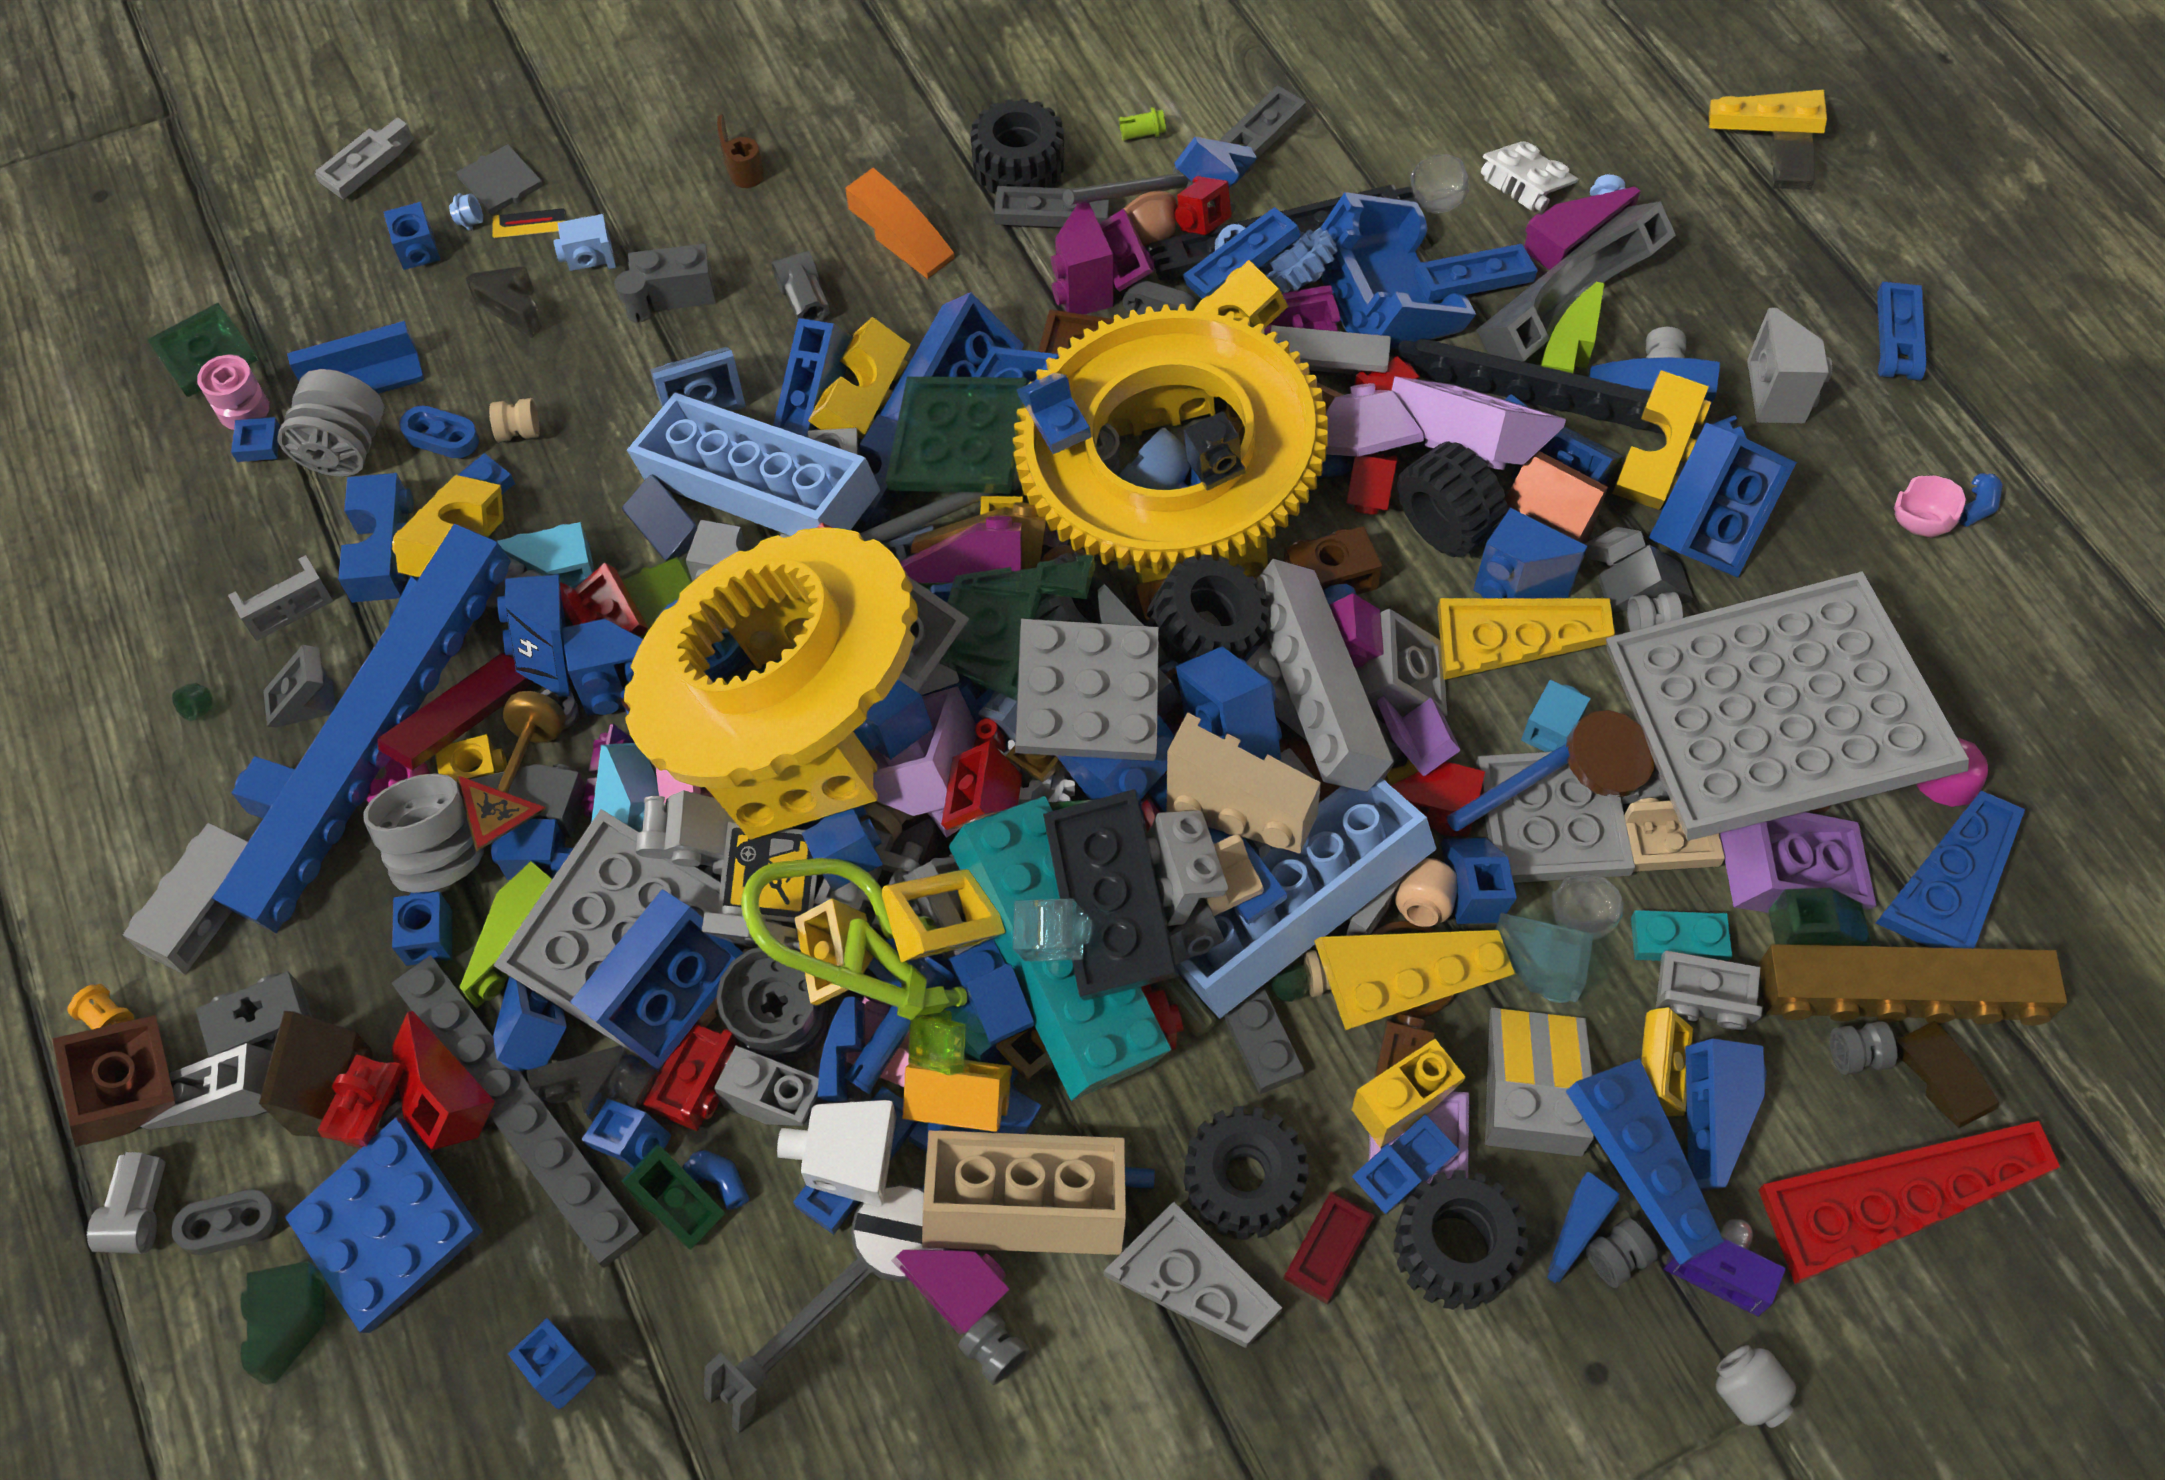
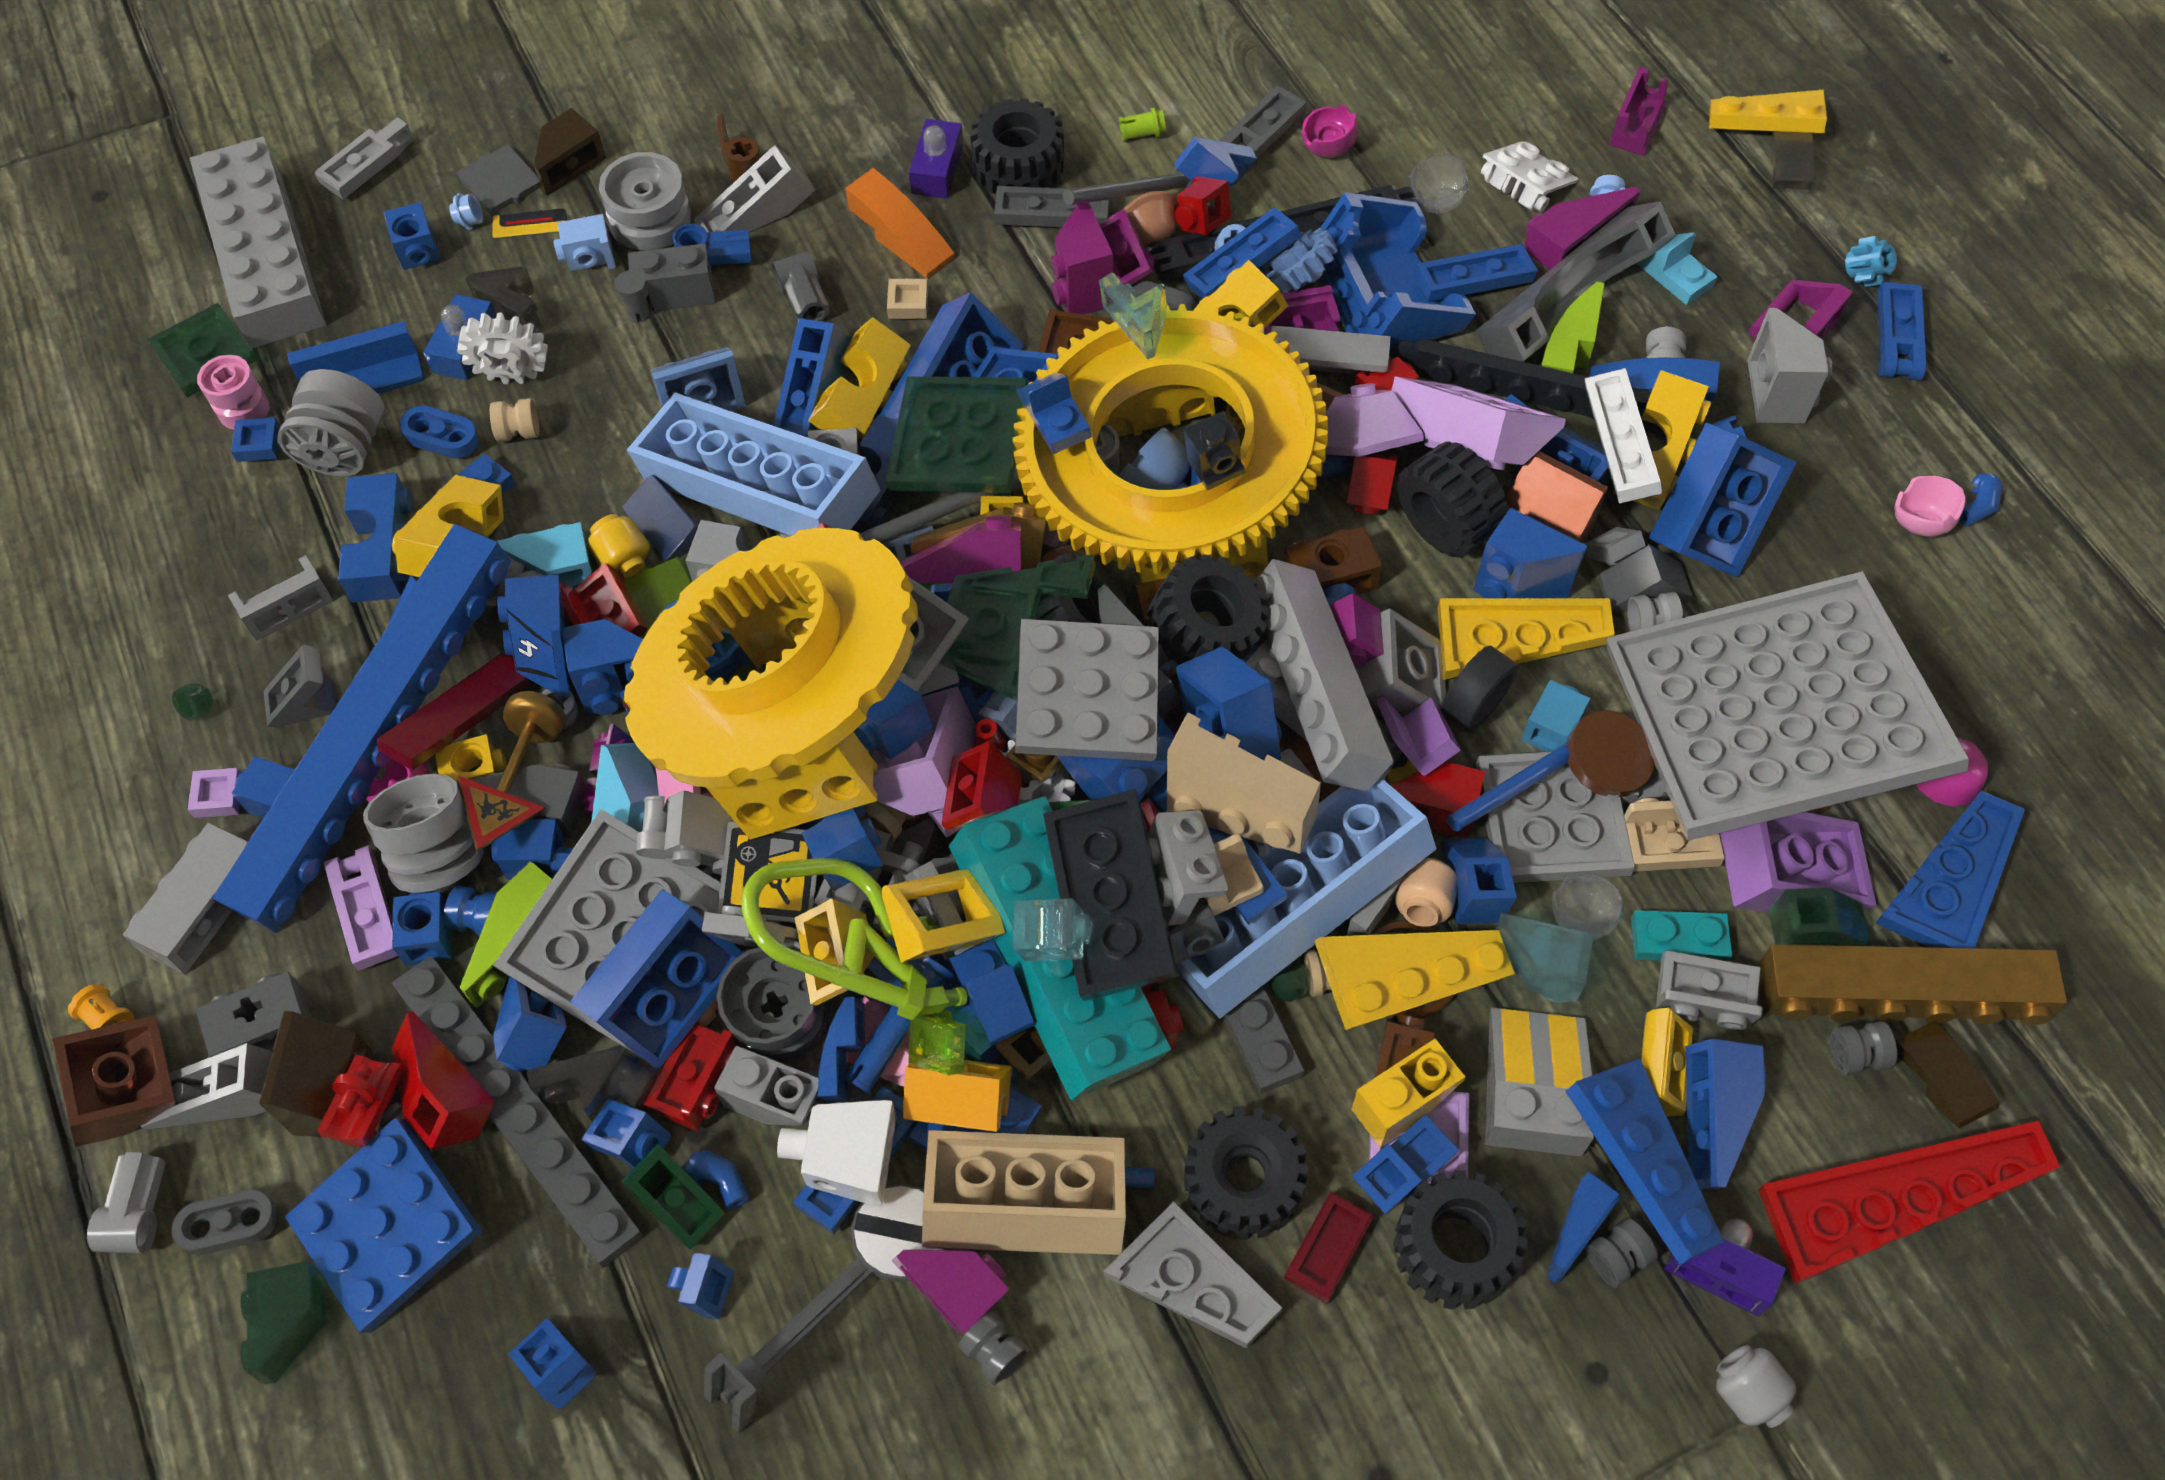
none -> lavender plate [187,768,241,818]
none -> light grey brick [190,136,327,349]
none -> lavender plate [324,845,398,971]
none -> blue piece [423,294,497,381]
none -> blue wheel [444,885,496,936]
none -> white gear [457,312,548,384]
none -> dark brown slope [534,108,606,196]
none -> yellow head [587,514,650,578]
none -> light grey wheel [599,152,691,251]
none -> blue tile [667,1253,735,1320]
none -> blue piece [673,224,752,265]
none -> light grey slope [694,145,816,232]
none -> tan plate [887,279,928,319]
none -> dark purple piece [909,119,963,199]
none -> clear light blue slope [1099,272,1167,360]
none -> dark pink hair [1302,104,1358,159]
none -> black tyre [1441,645,1519,732]
none -> white plate [1585,368,1662,503]
none -> magenta hinge [1609,66,1668,156]
none -> medium azure slope [1636,232,1717,305]
none -> magenta tile [1749,280,1853,340]
none -> dark azure gear [1845,236,1897,287]

